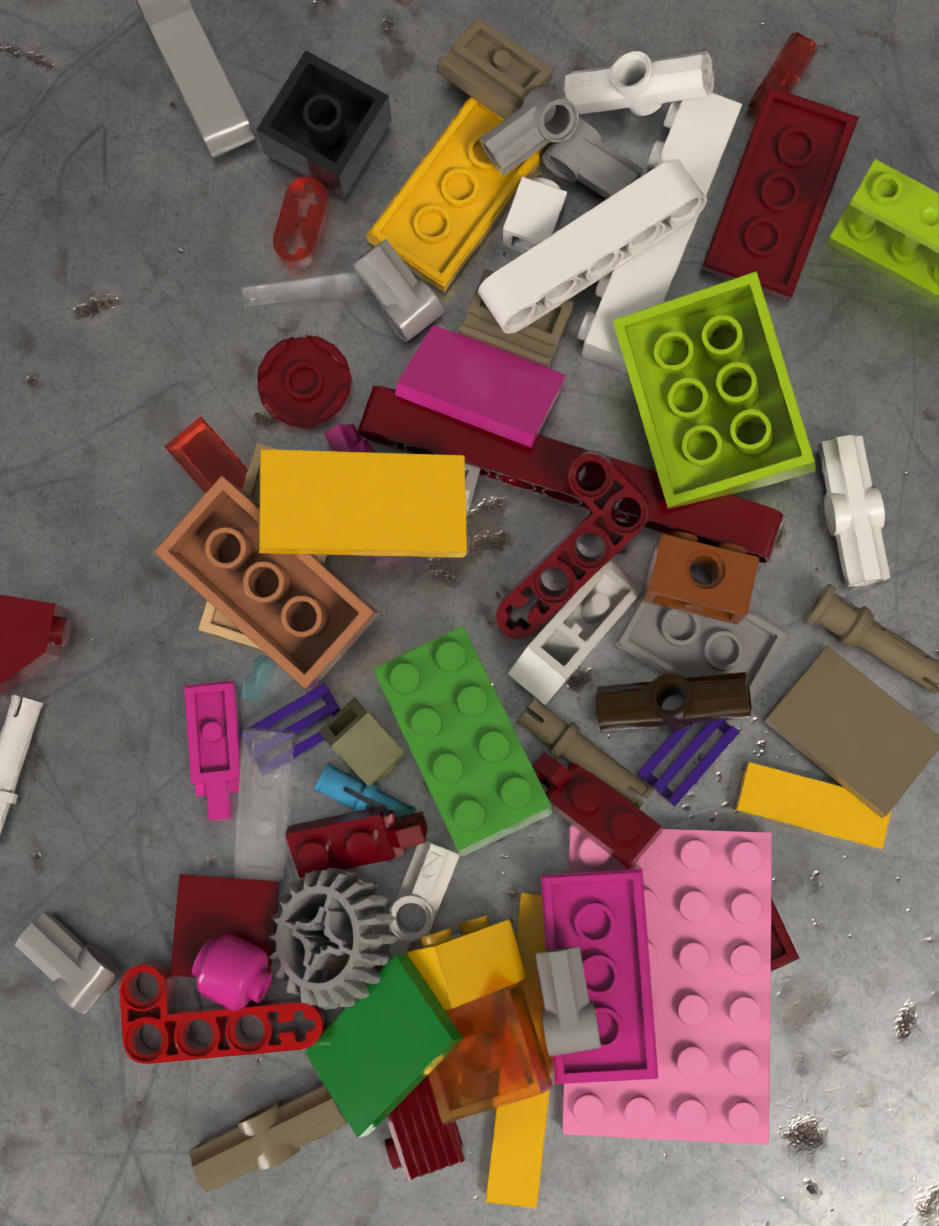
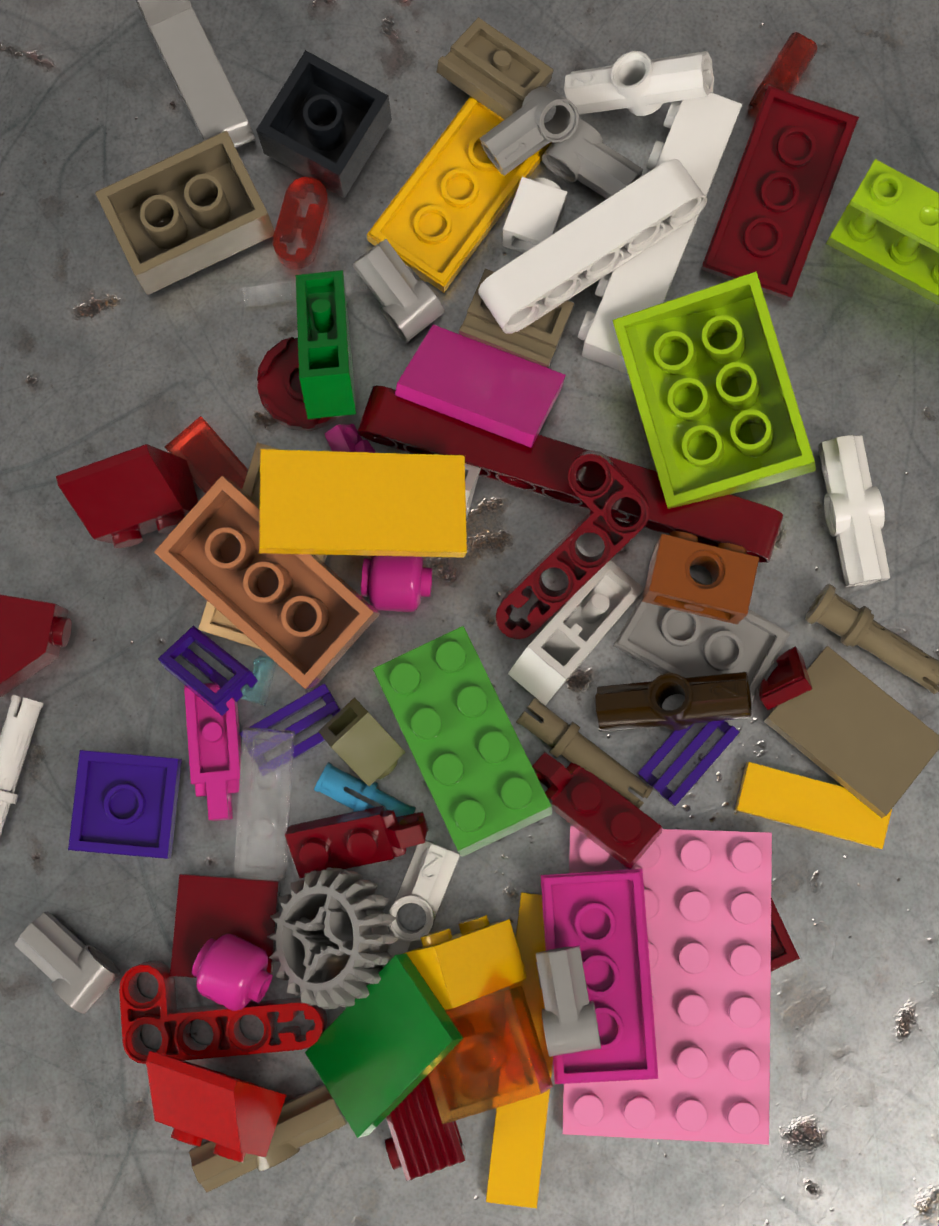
none -> dark red slope [56,444,198,548]
none -> dark purple plate [68,750,182,859]
none -> dark tan brick [95,130,276,295]
none -> red slope [146,1051,286,1163]
none -> dark purple tile [158,625,258,716]
none -> green slope [295,270,356,419]
none -> dark pink head [361,556,433,612]
none -> dark red tile [759,646,813,710]

